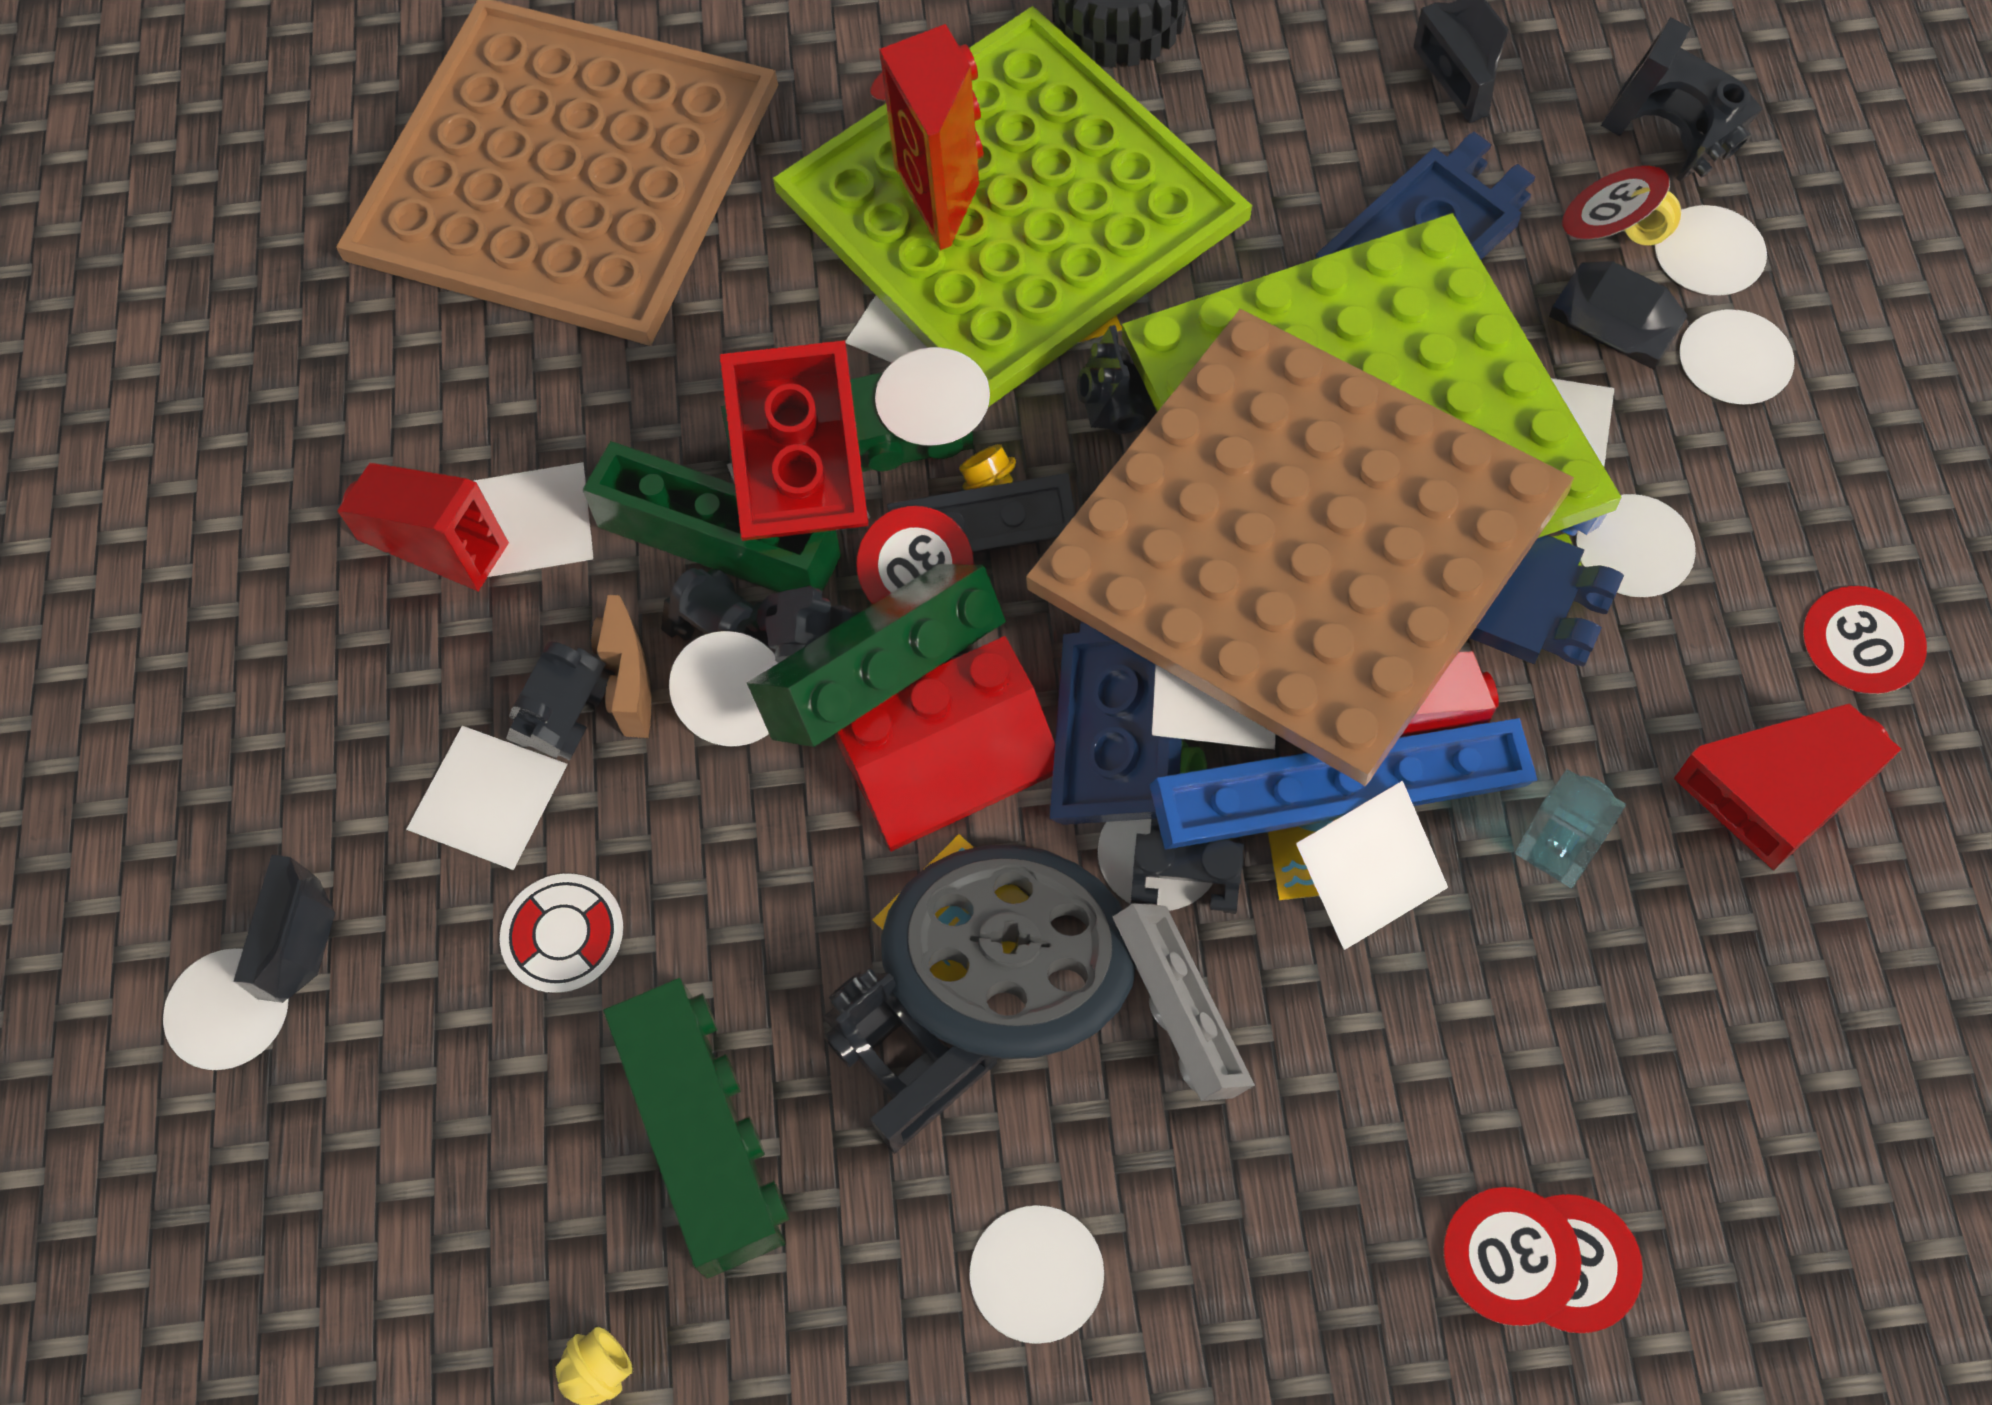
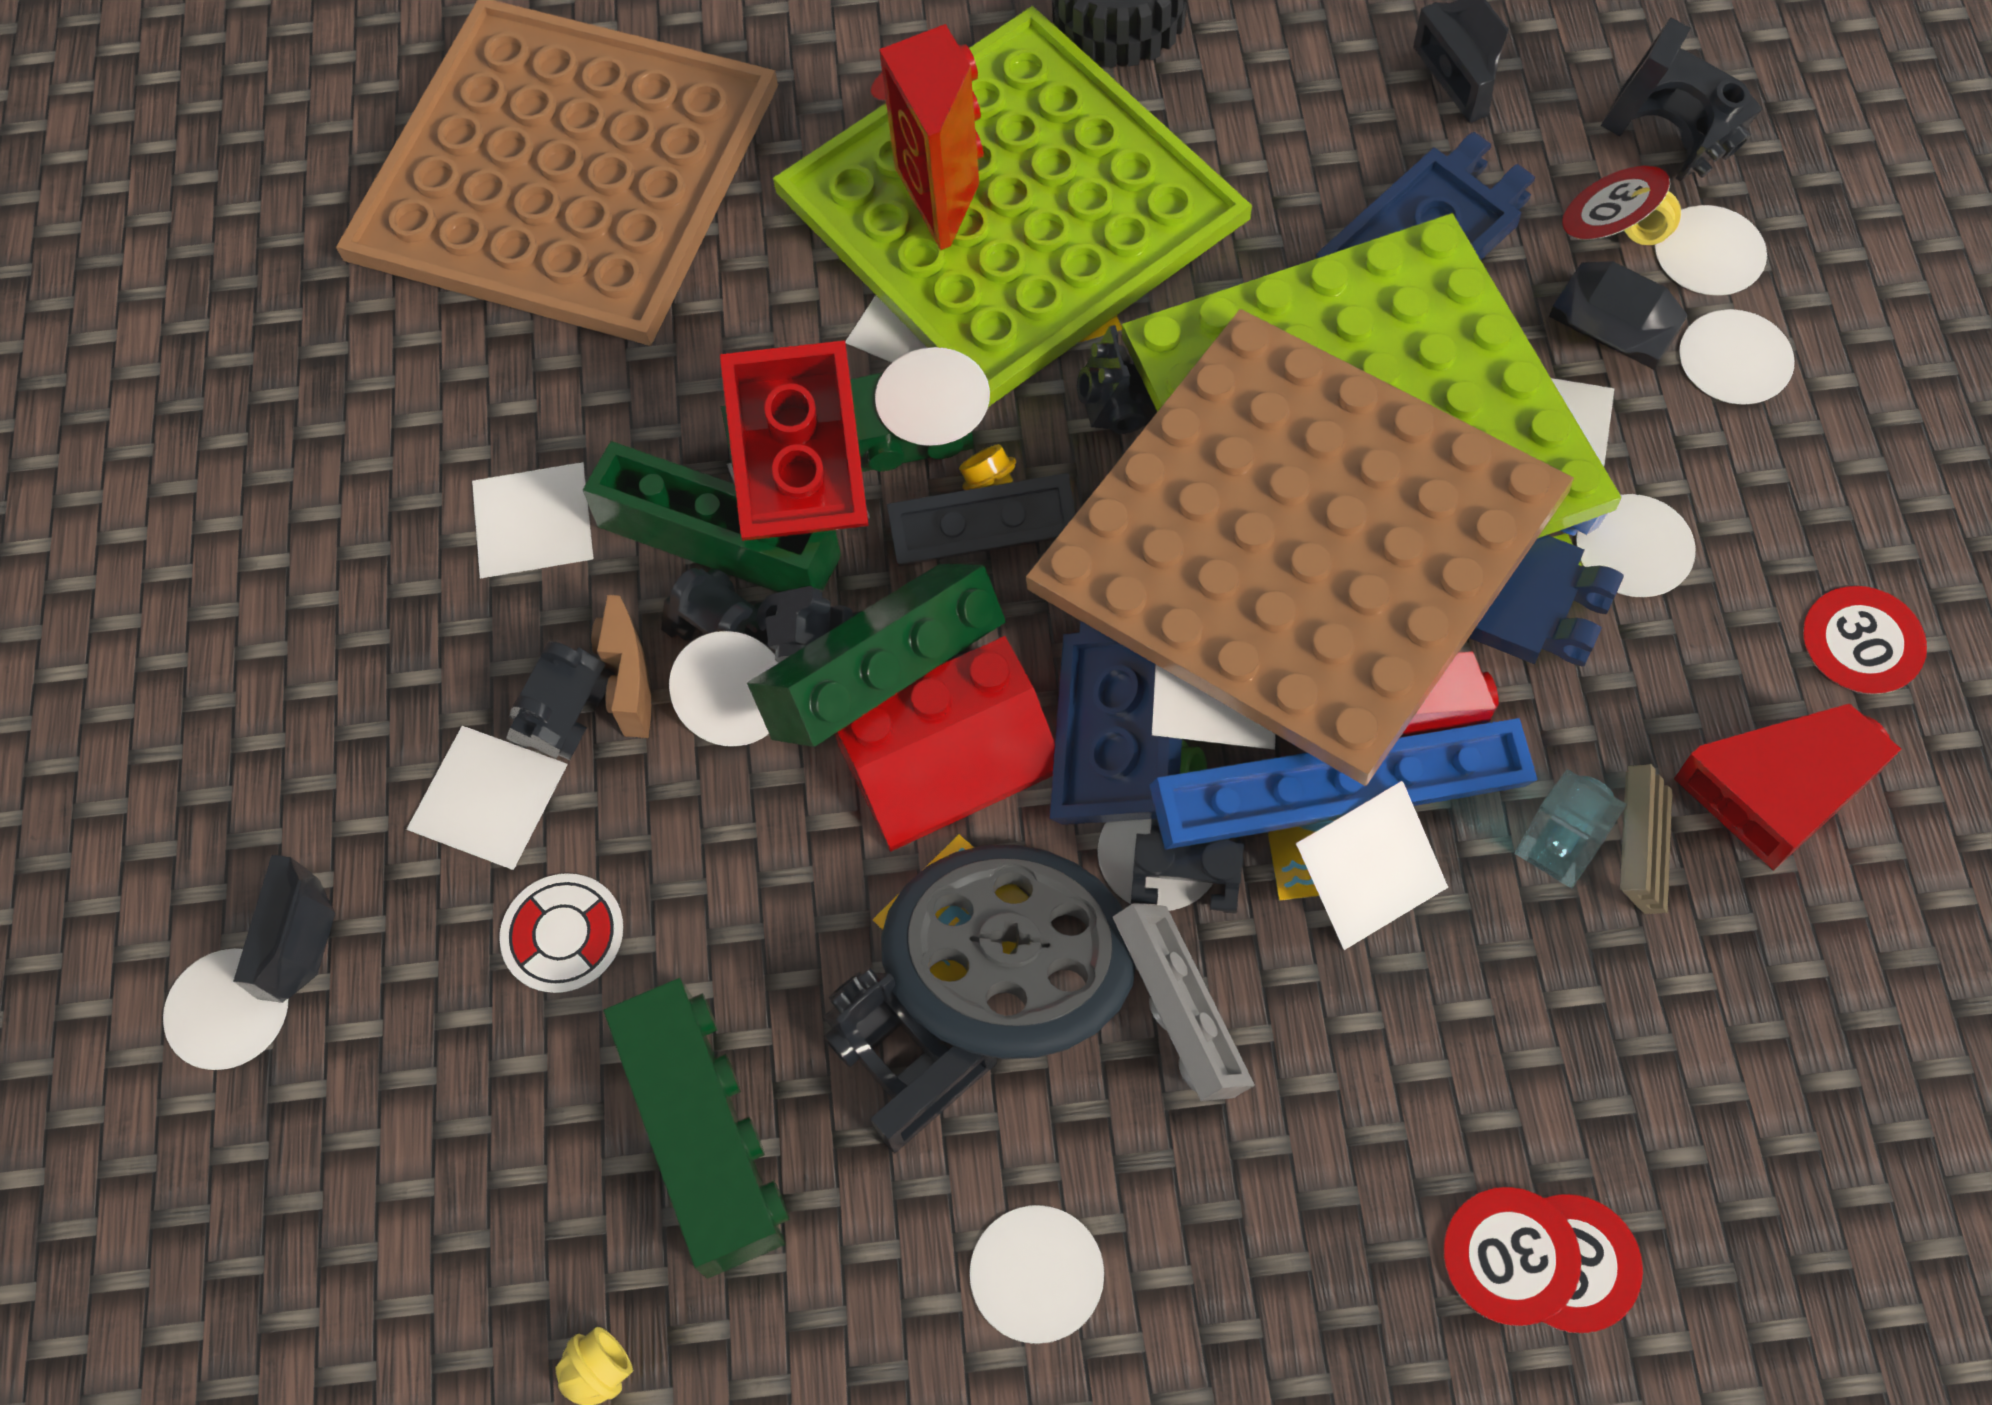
red slope [337,462,509,592] -> none
sticker [857,506,974,605] -> none
none -> dark tan tile [1620,764,1672,914]

